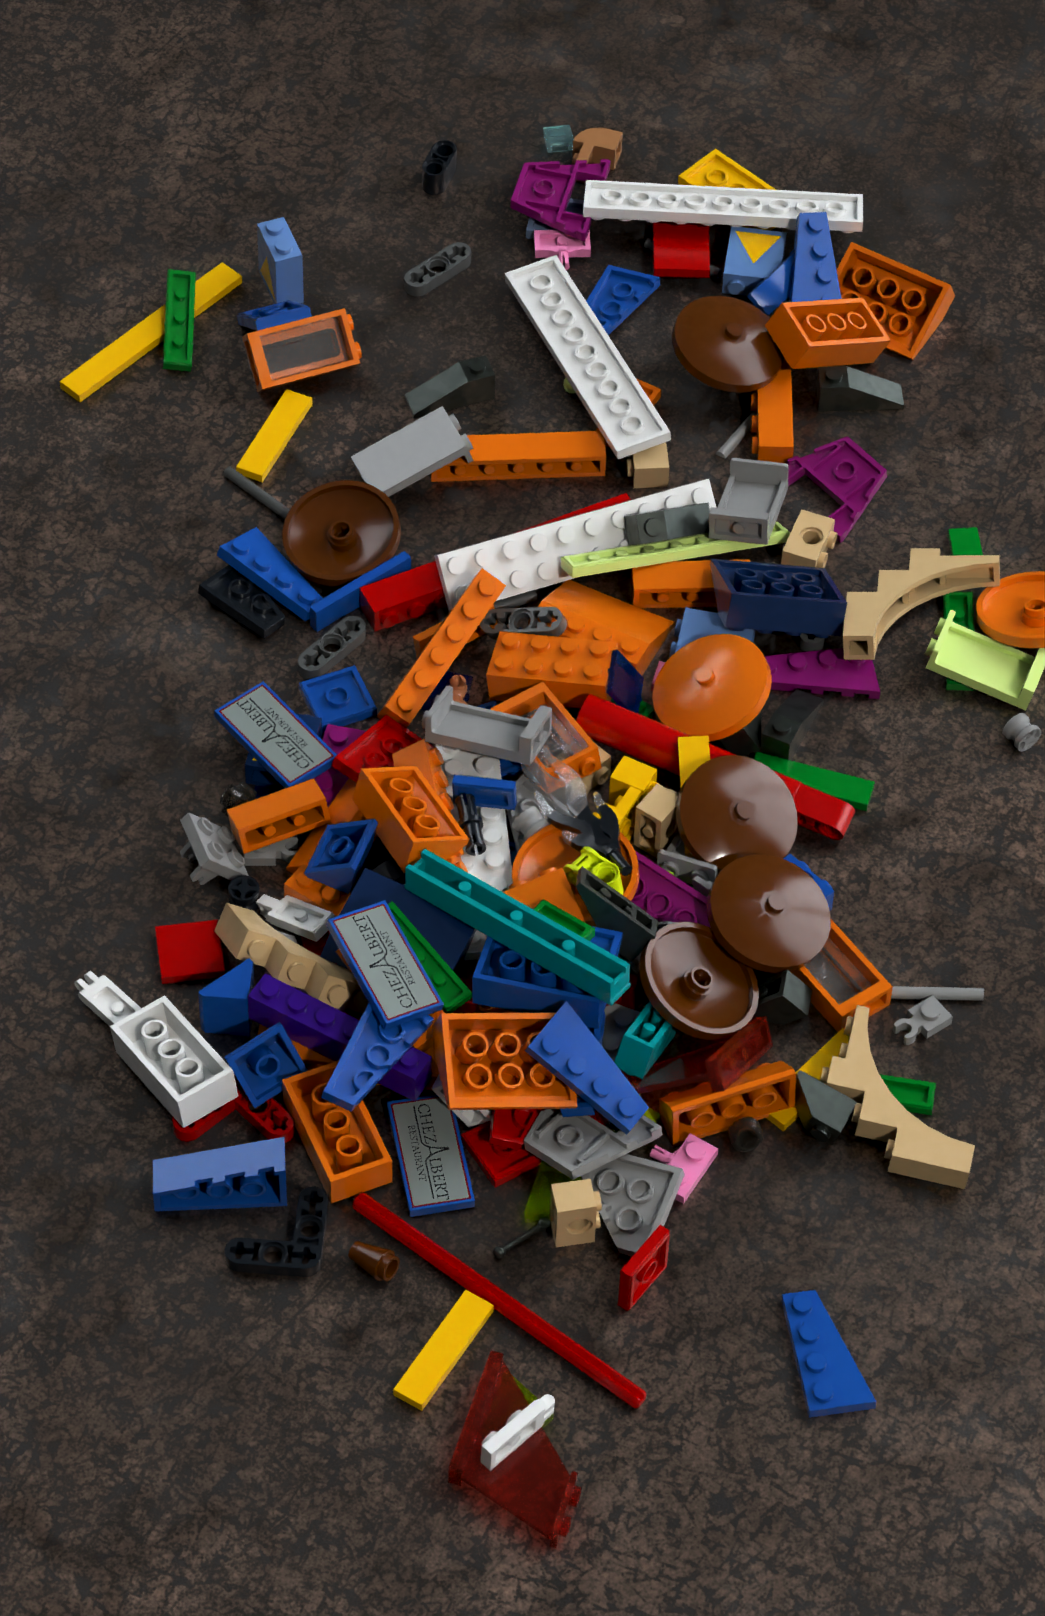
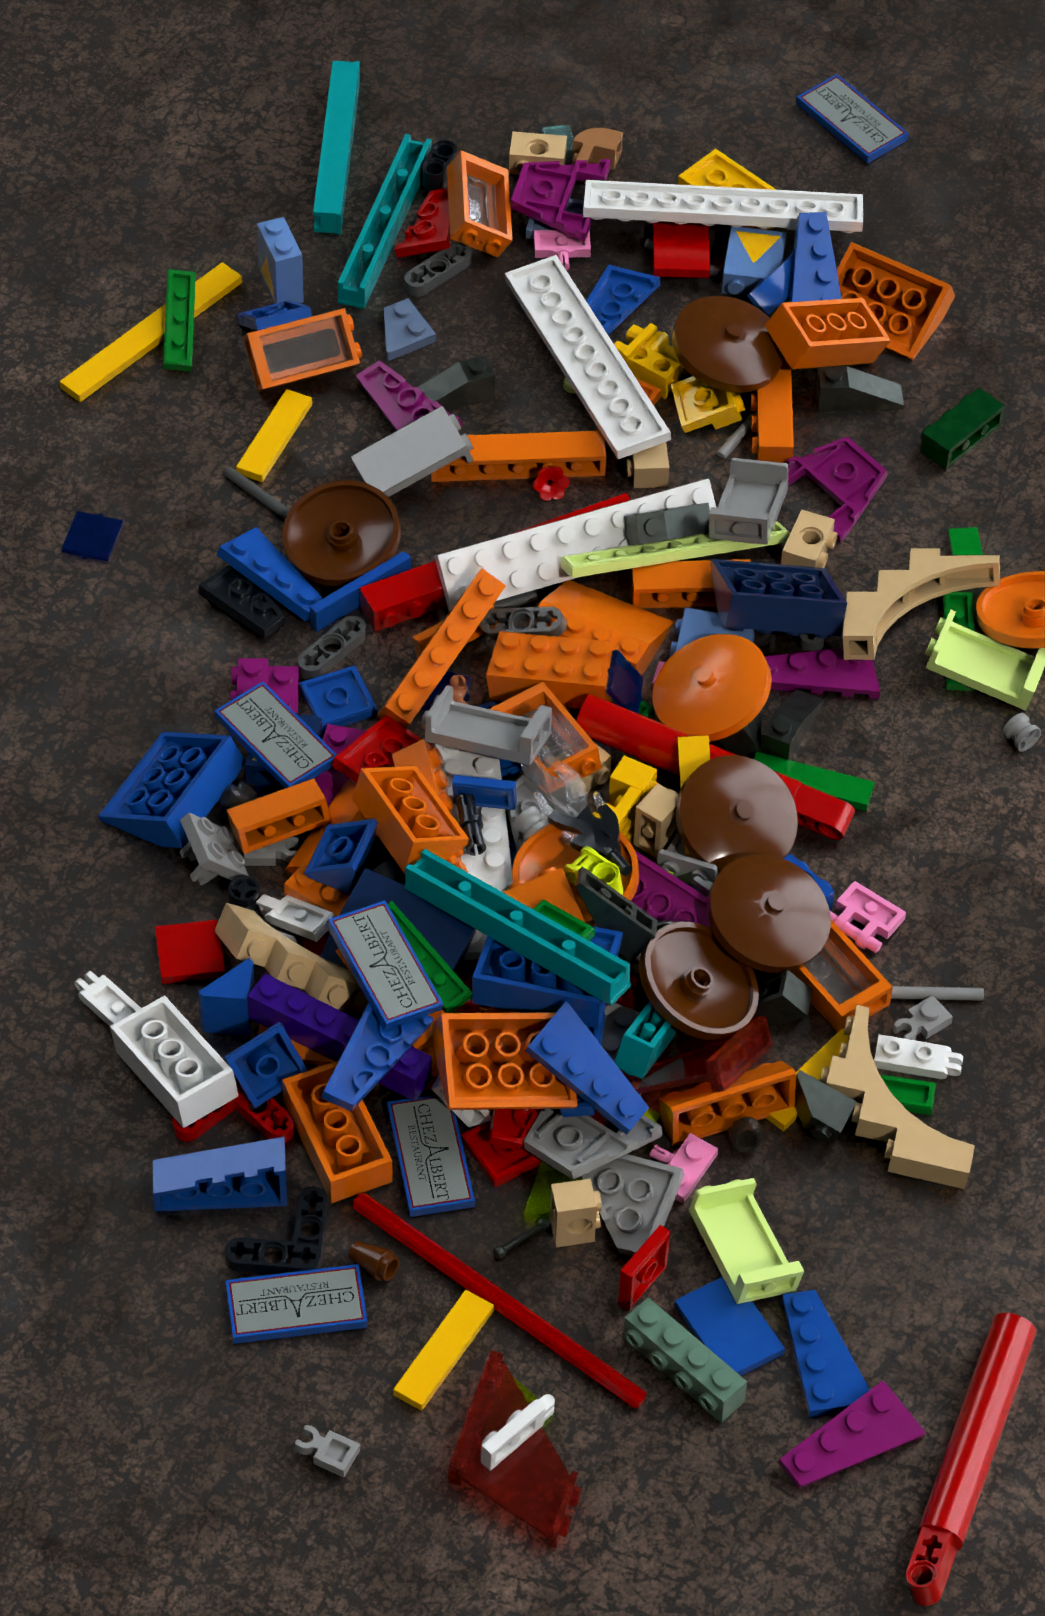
none -> clear blue piece [61,511,124,562]
none -> blue slope [98,732,246,848]
none -> light grey tile [226,1264,368,1344]
none -> magenta plate [230,658,299,714]
none -> light grey plate [295,1425,360,1478]
none -> teal tile [313,61,360,235]
none -> teal tile [338,134,432,309]
none -> magenta wing [356,360,463,431]
none -> sand blue wing [384,298,436,361]
none -> red wing [394,188,452,258]
none -> orange piece [447,150,513,258]
none -> tan brick [509,131,567,175]
none -> red plant [533,466,570,501]
none -> yellow hips [614,323,689,399]
none -> sand green brick [623,1297,747,1423]
none -> yellow plate [671,376,745,433]
none -> blue tile [674,1277,785,1376]
none -> yellowish green panel [689,1178,804,1304]
none -> magenta wing [777,1380,927,1489]
none -> tile [796,74,909,164]
none -> bright pink plate [830,881,906,953]
none -> white hinge [874,1034,963,1079]
none -> red piece [906,1313,1037,1606]
none -> dark green brick [920,387,1005,470]

